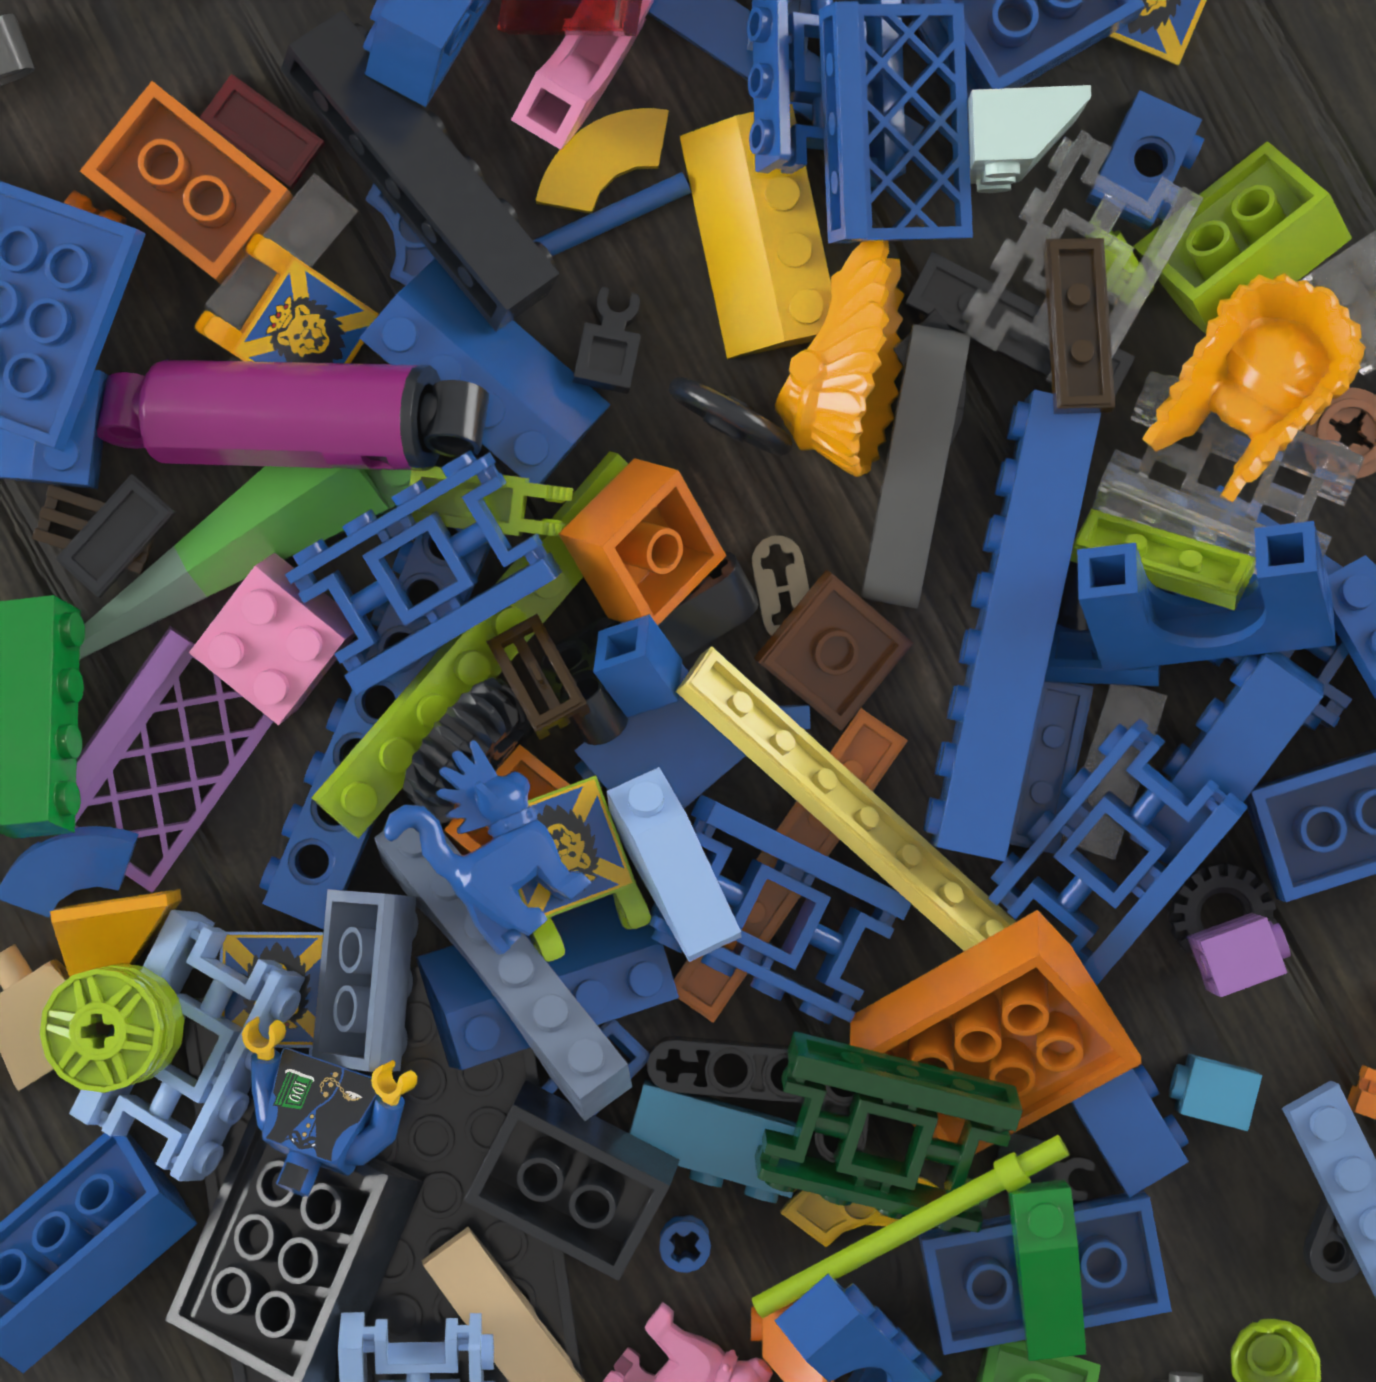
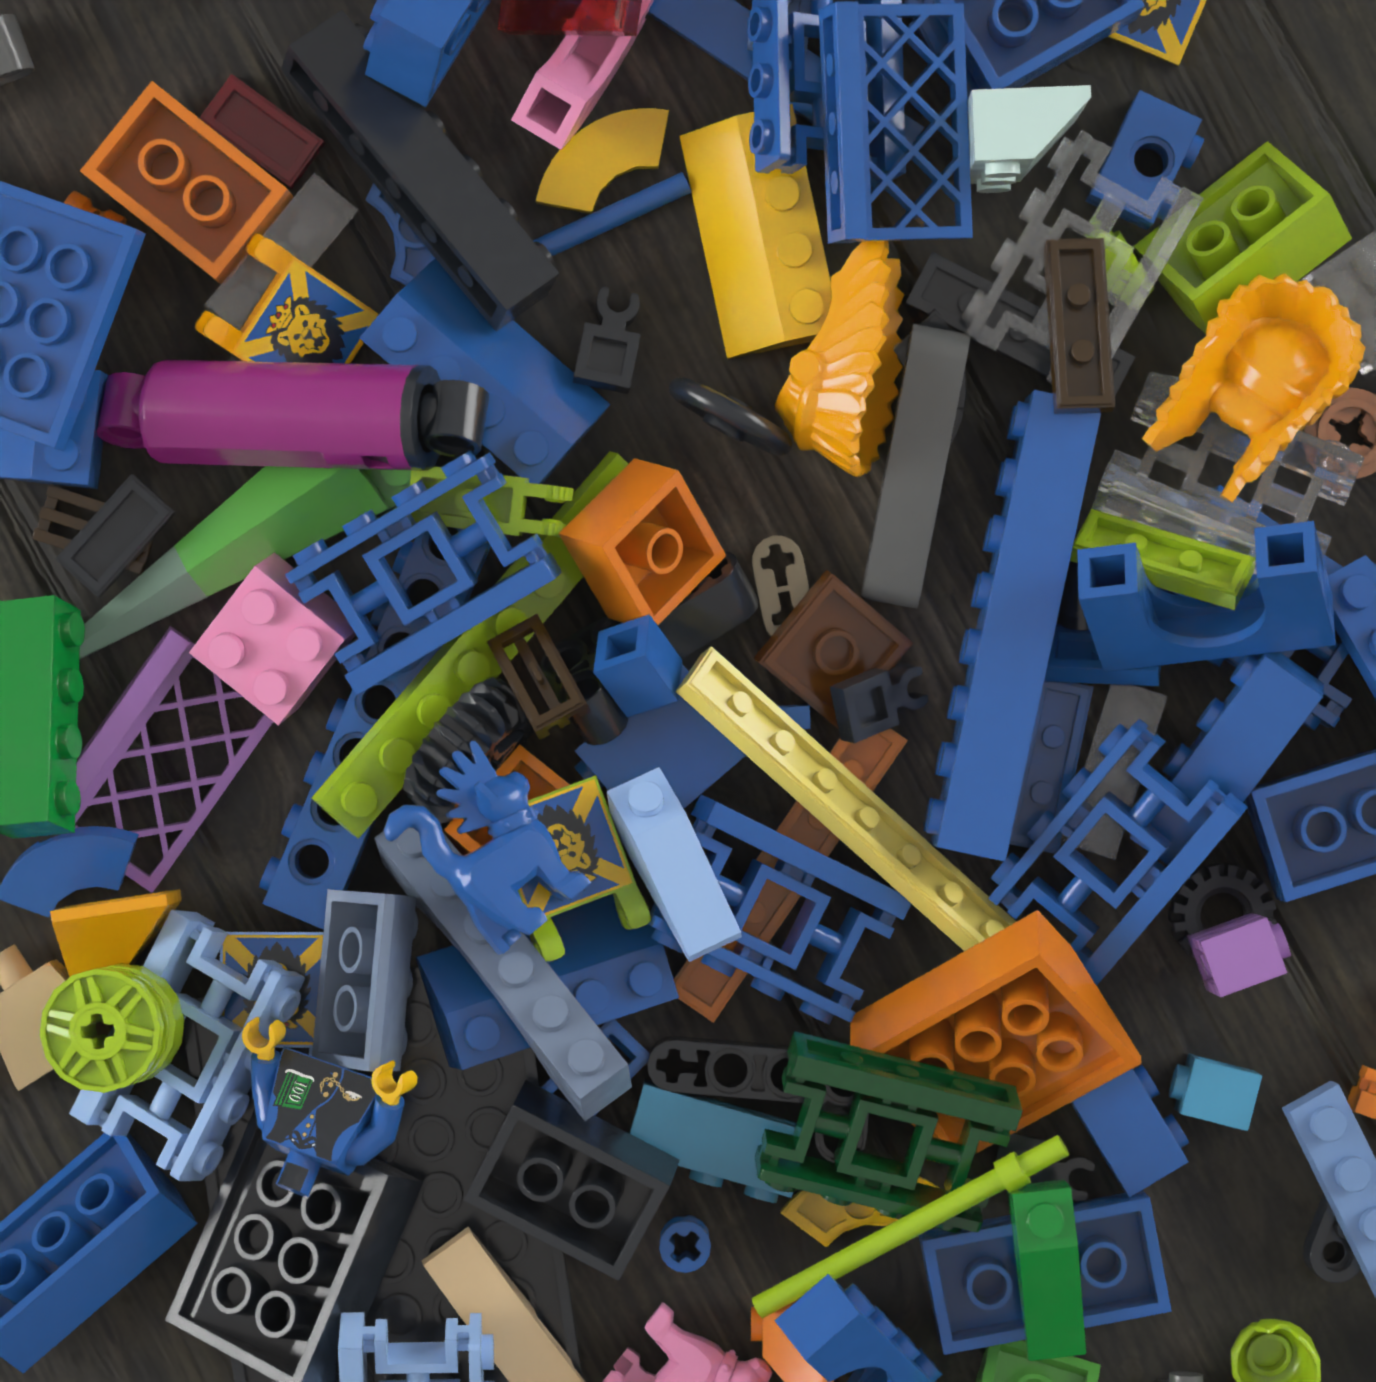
none -> black plate [830,664,929,743]

